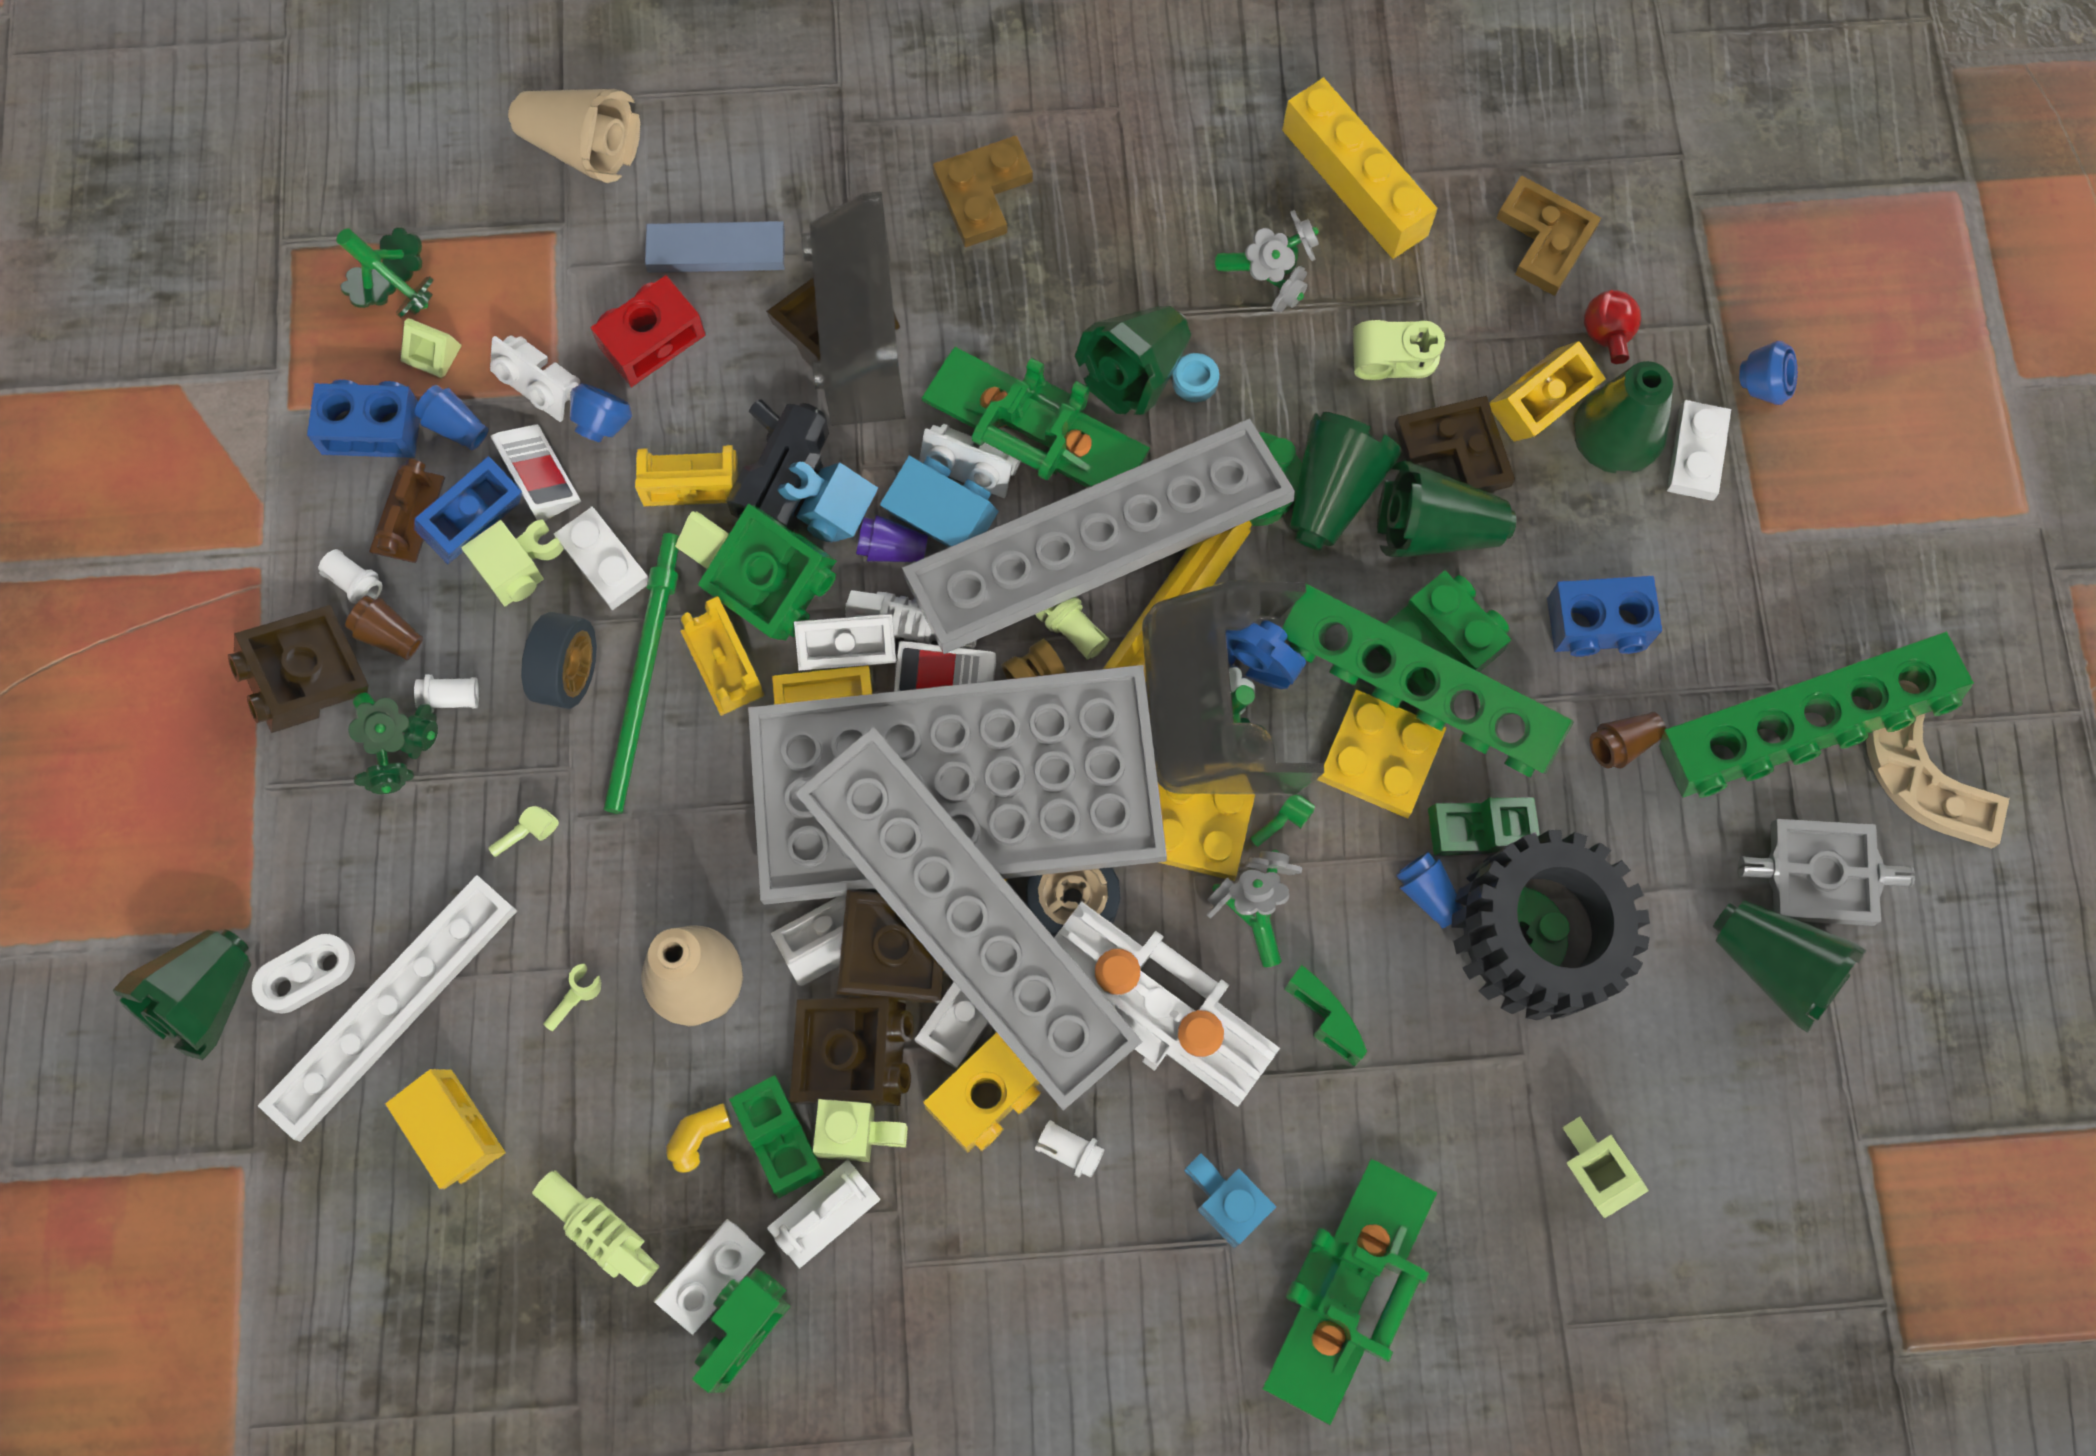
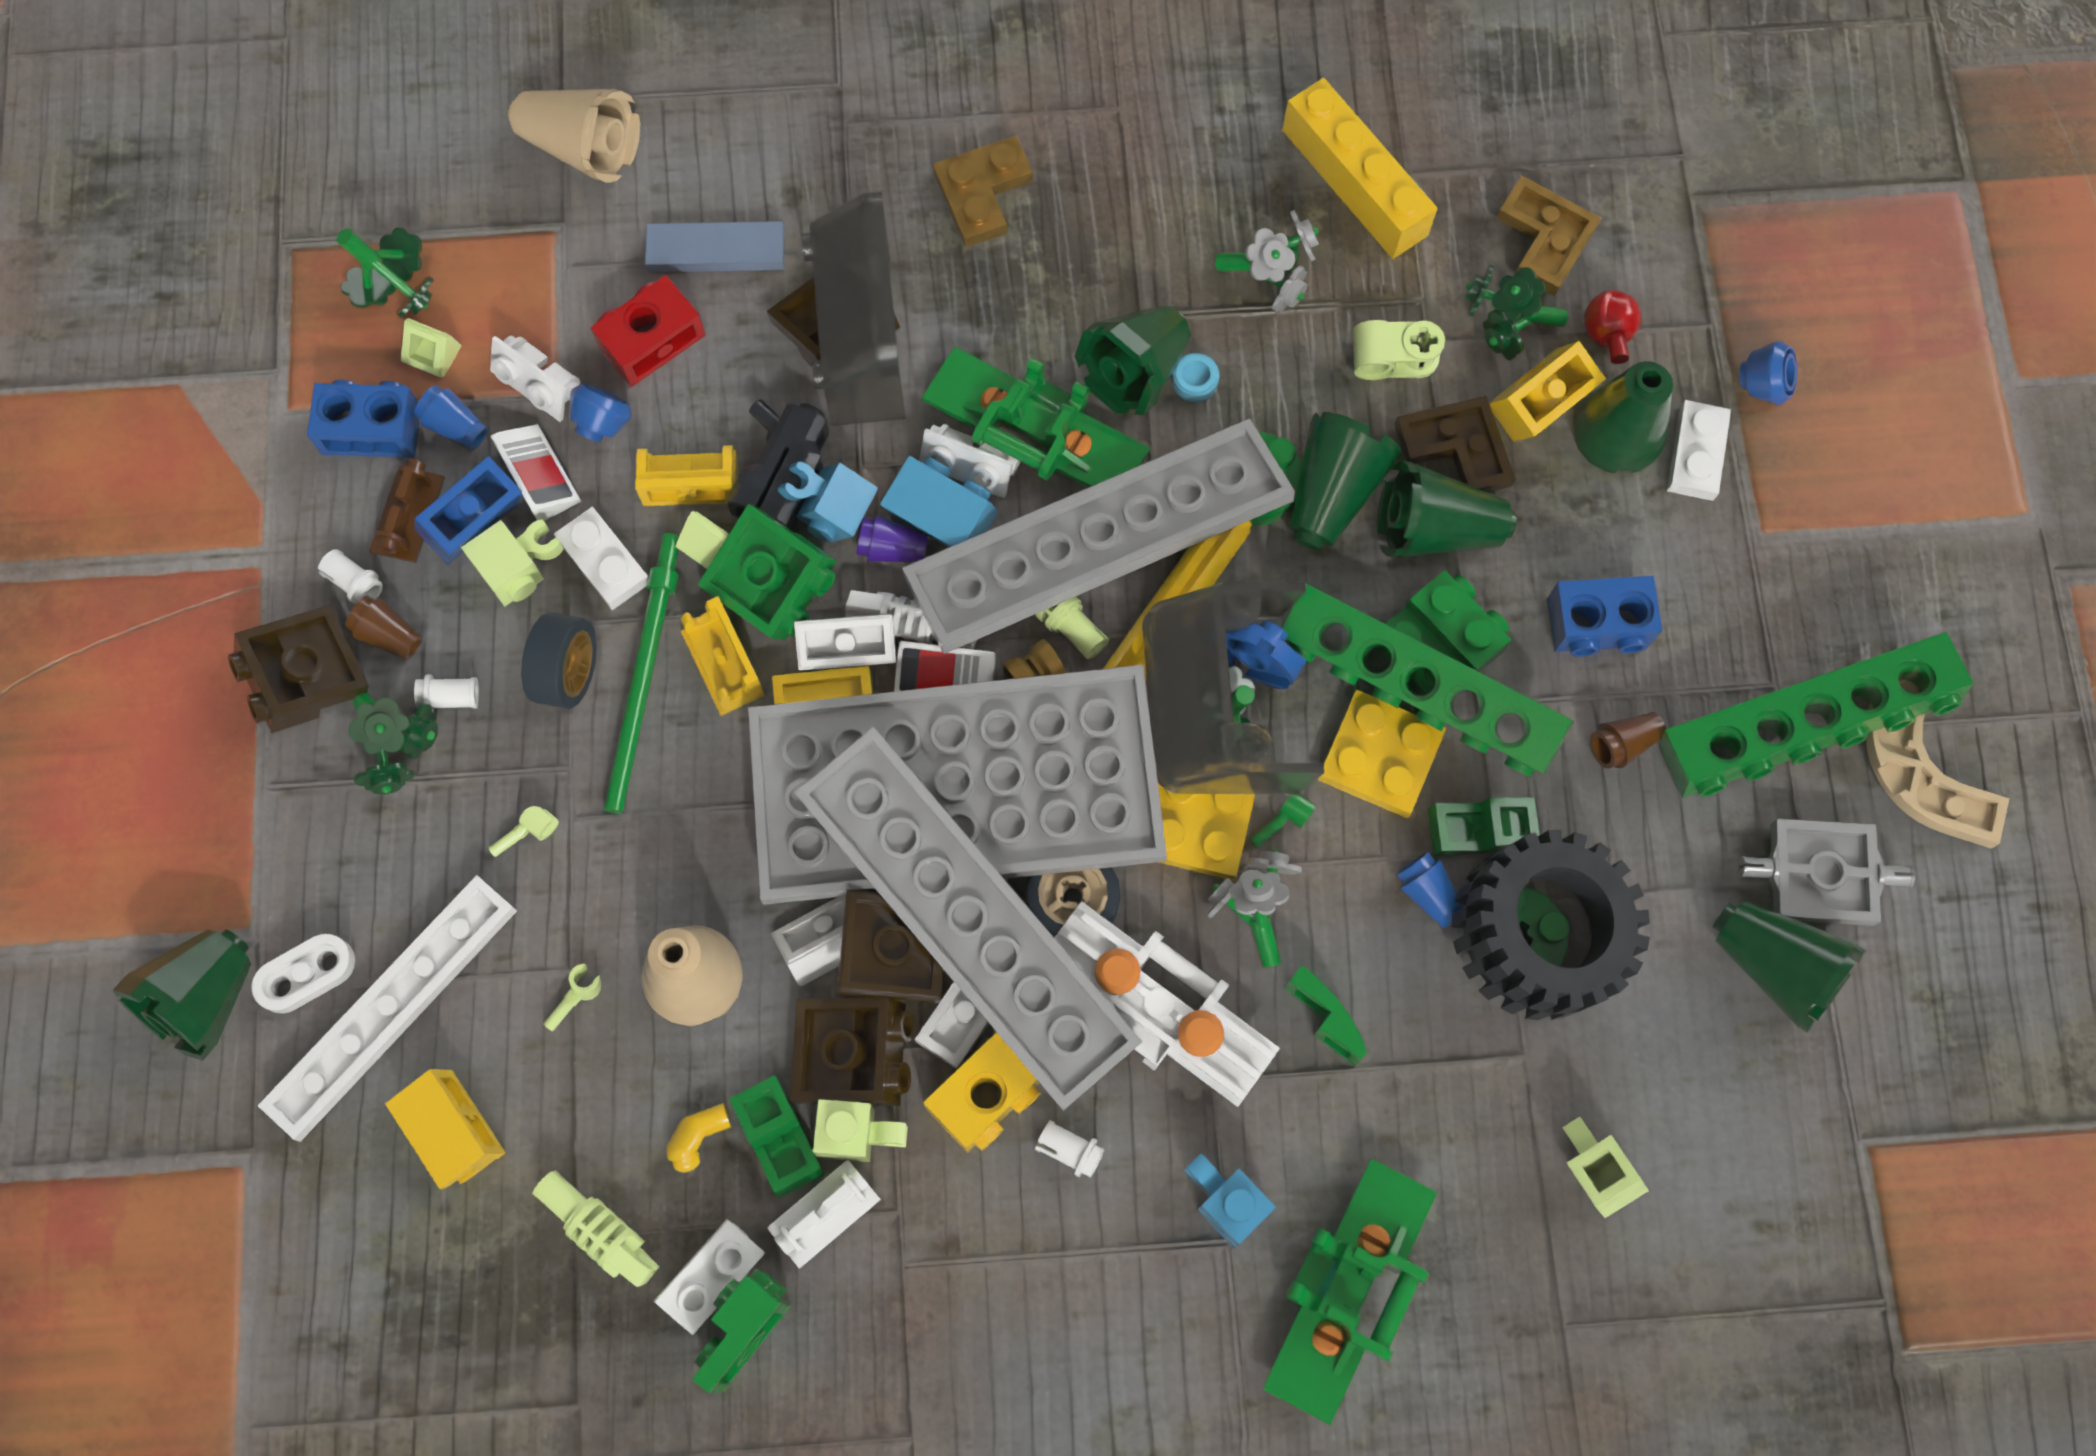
none -> dark green plant [1464,265,1568,360]

